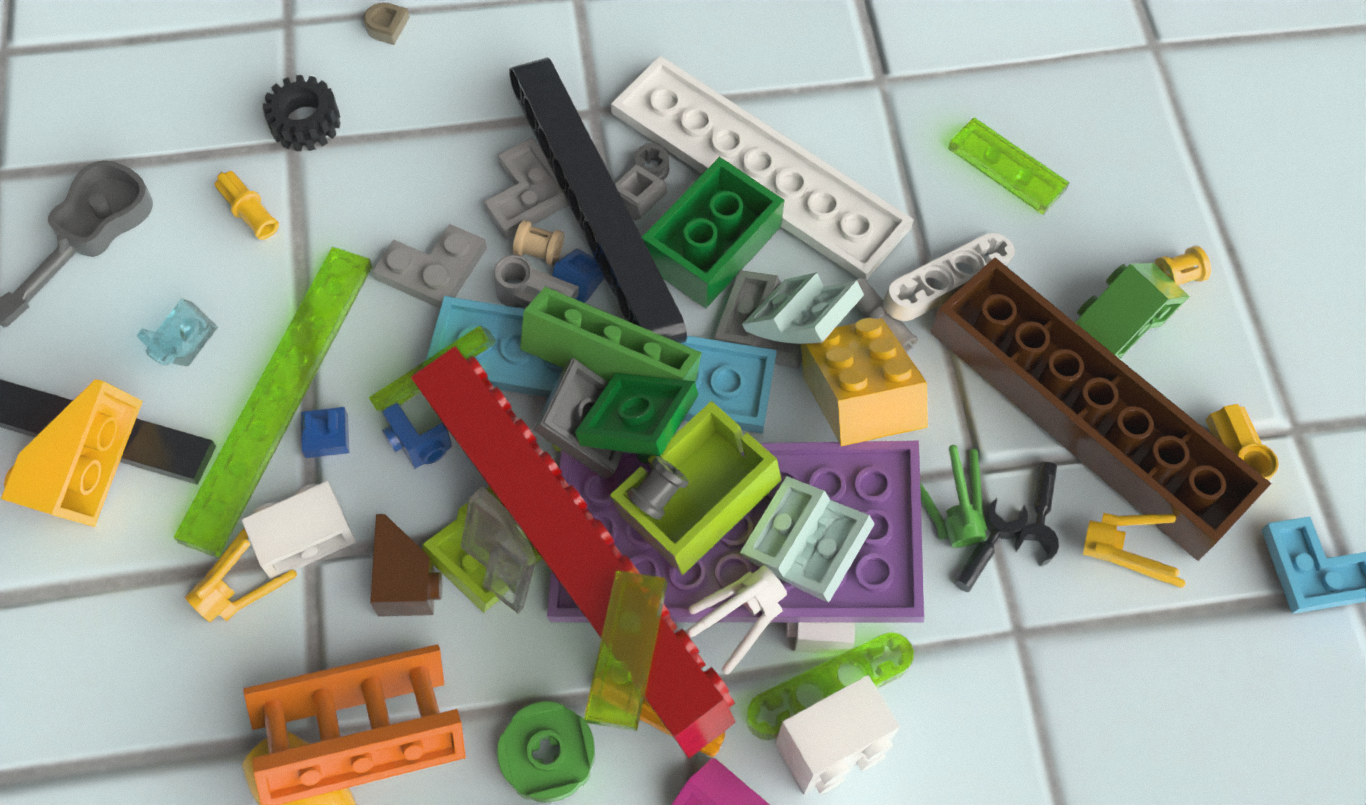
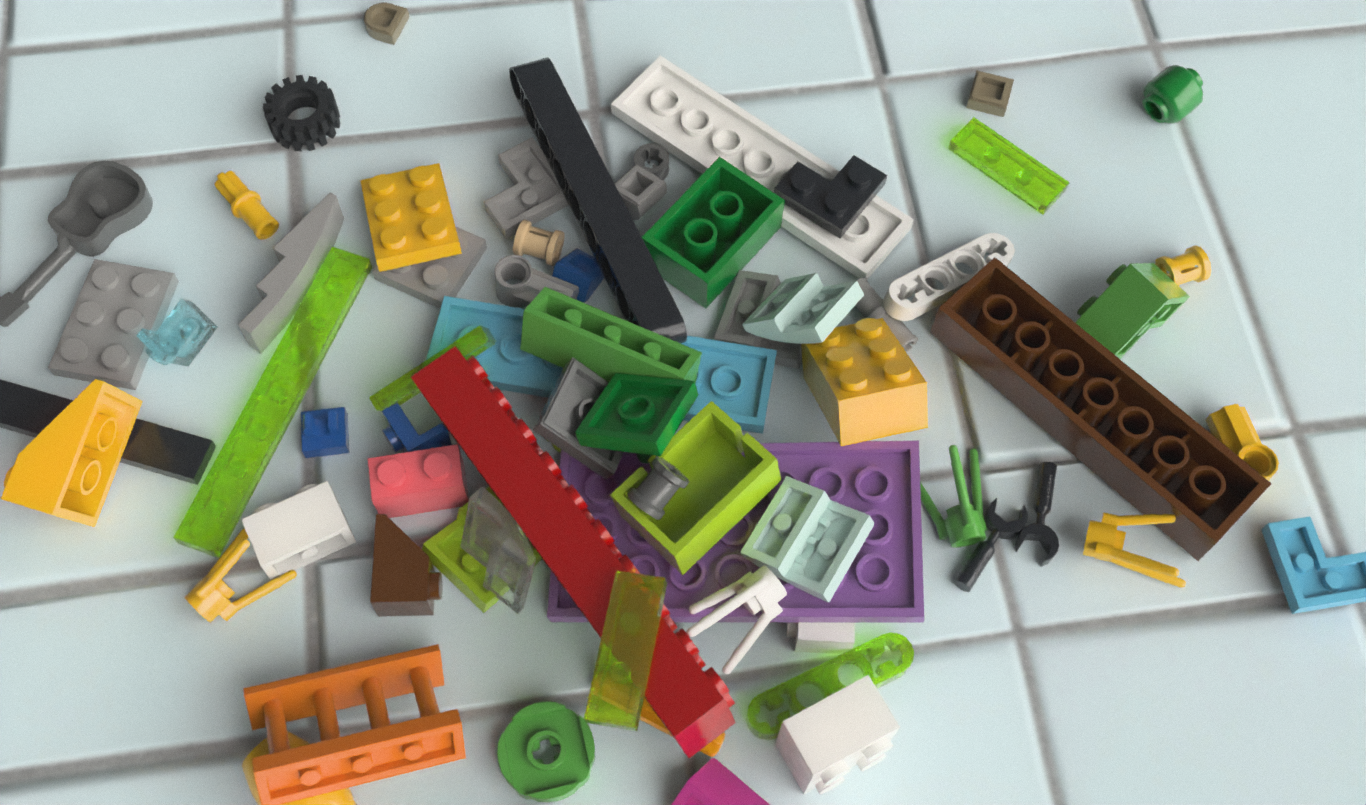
none -> light grey plate [48,259,179,390]
none -> light grey slope [238,192,344,353]
none -> yellow plate [360,163,462,272]
none -> coral brick [368,444,469,518]
none -> black plate [774,155,887,238]
none -> dark tan tile [966,70,1014,117]
none -> green head [1142,65,1203,124]

